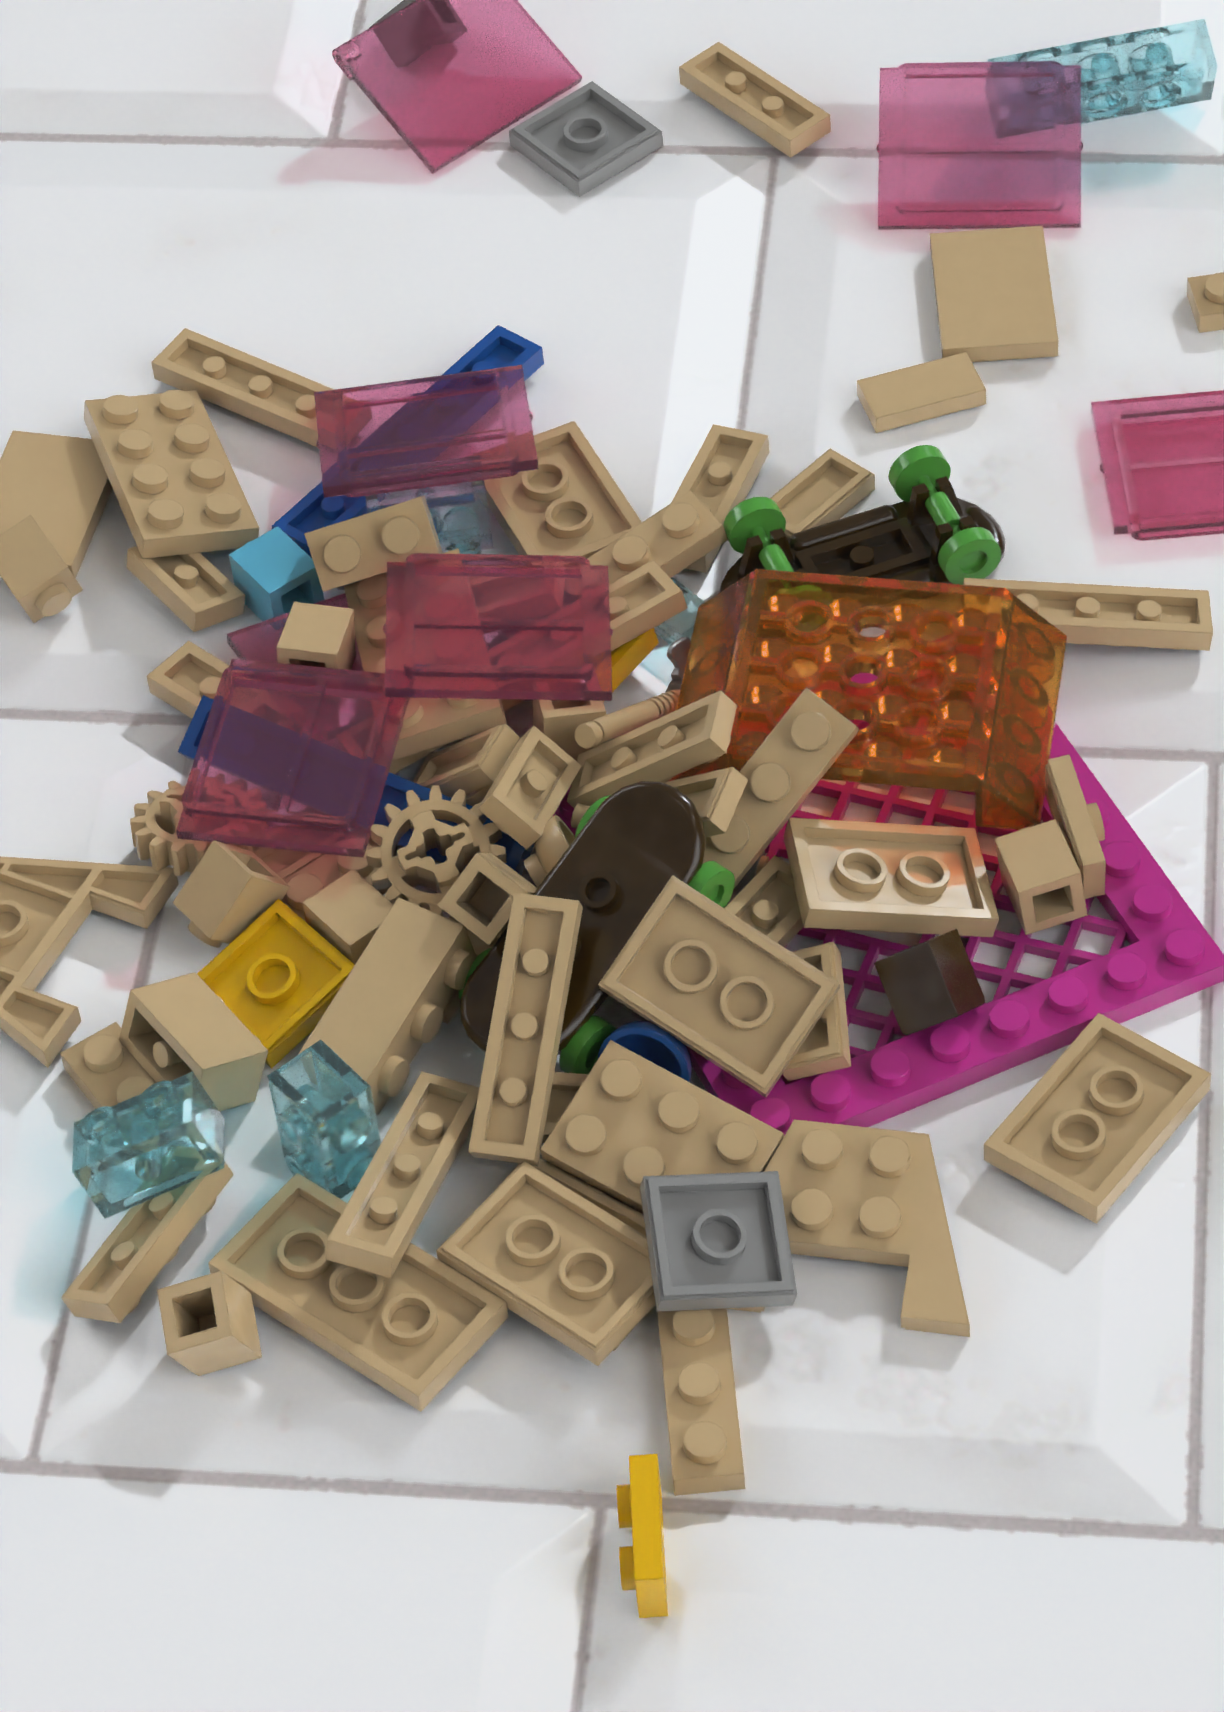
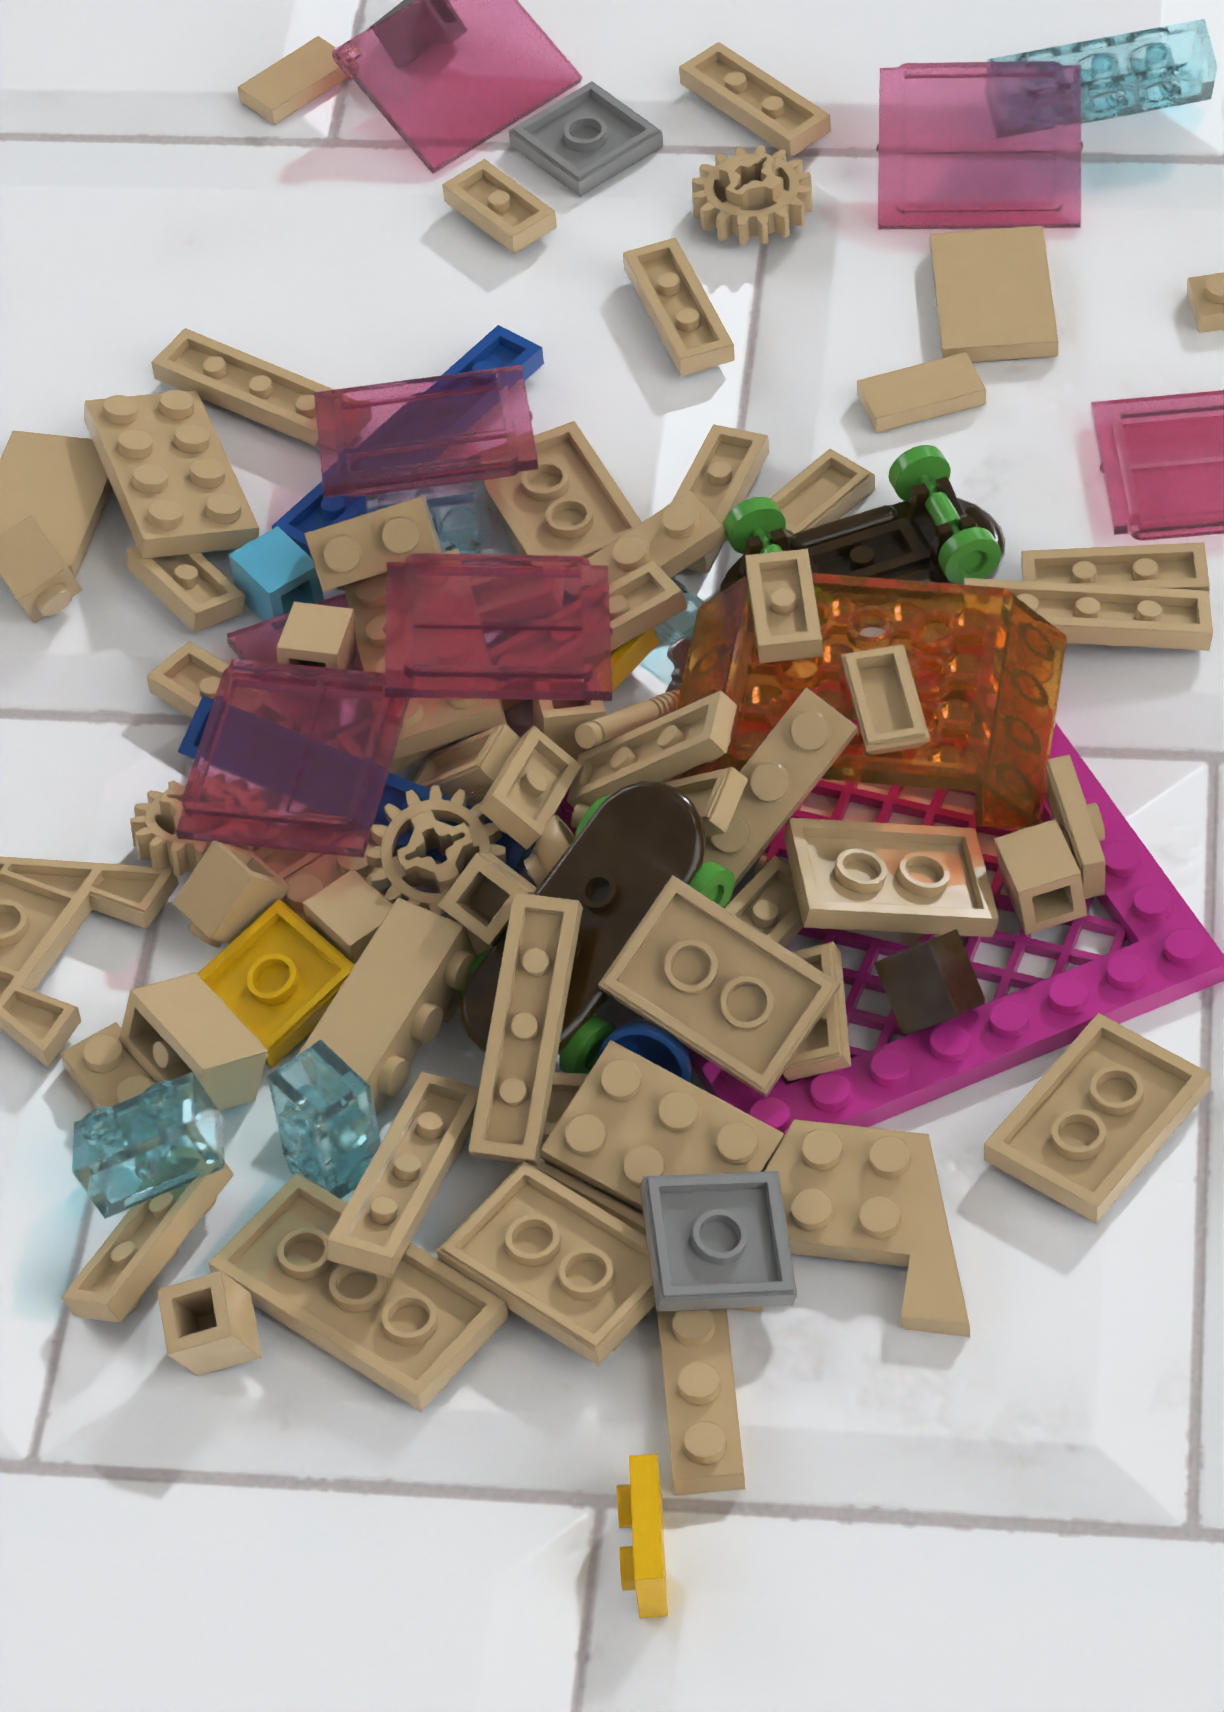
none -> tan tile [237,36,355,125]
none -> tan plate [442,159,557,254]
none -> tan plate [623,237,735,376]
none -> tan gear [692,145,813,245]
none -> tan plate [745,549,823,663]
none -> tan tile [841,644,930,755]
none -> tan plate [1021,542,1210,591]

